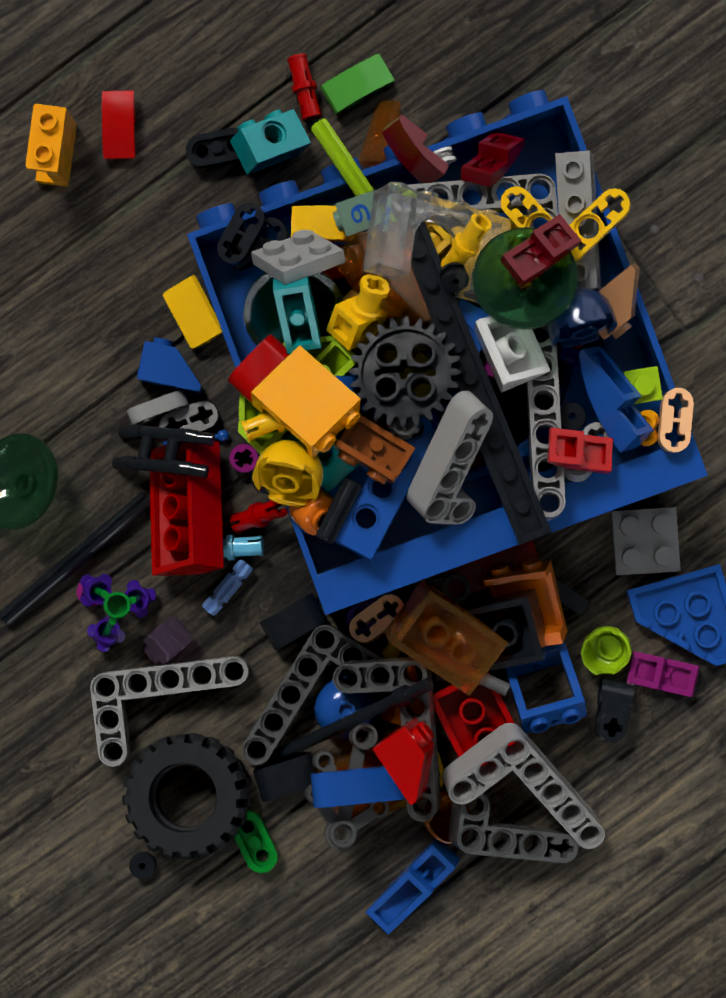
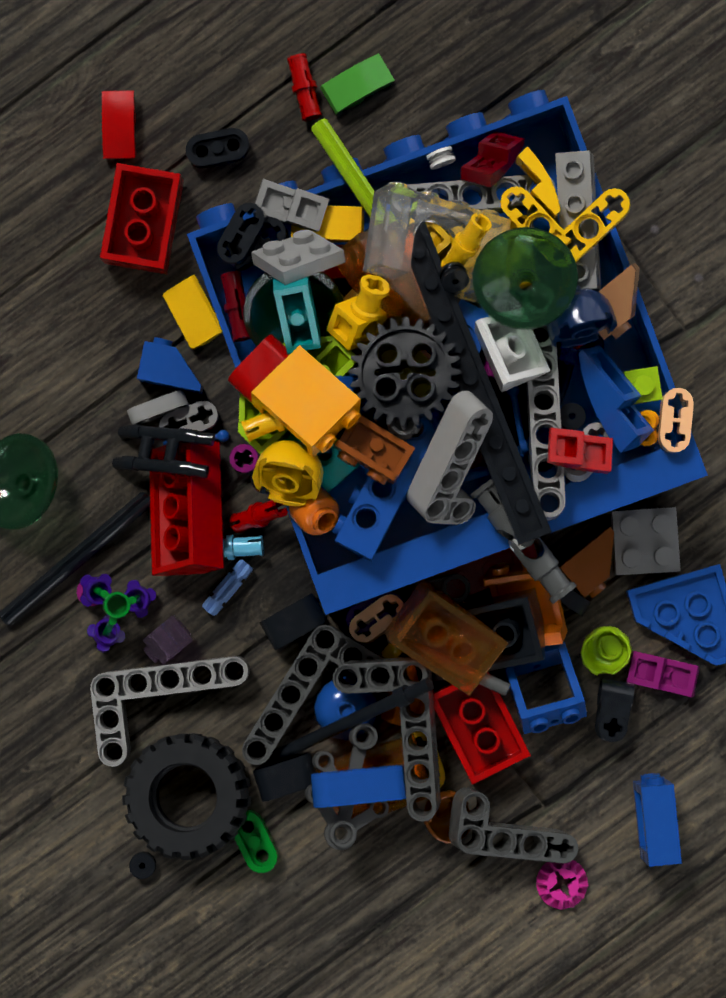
light orange panel [25,104,77,187] -> none
teal brick [230,109,311,175] -> none
black axle [316,478,362,544] -> none
sand green brick [333,189,389,237] -> none
clear orange slope [359,100,401,166] -> none
blue slope [365,839,460,935] -> none
red slope [372,717,435,806] -> none
dark red slope [382,114,449,183] -> none
light grey beam [442,723,605,849] -> none
dark red slope [500,214,581,287] -> none
none -> red brick [100,163,184,274]
none -> dark red pin [220,271,254,342]
none -> light grey slope [253,179,329,232]
none -> dark grey piece [470,479,577,604]
none -> blue hinge [506,386,528,454]
none -> yellow slope [515,146,560,219]
none -> dark pink gear [536,860,588,910]
none -> dark orange slope [558,527,614,598]
none -> blue window [633,773,682,867]

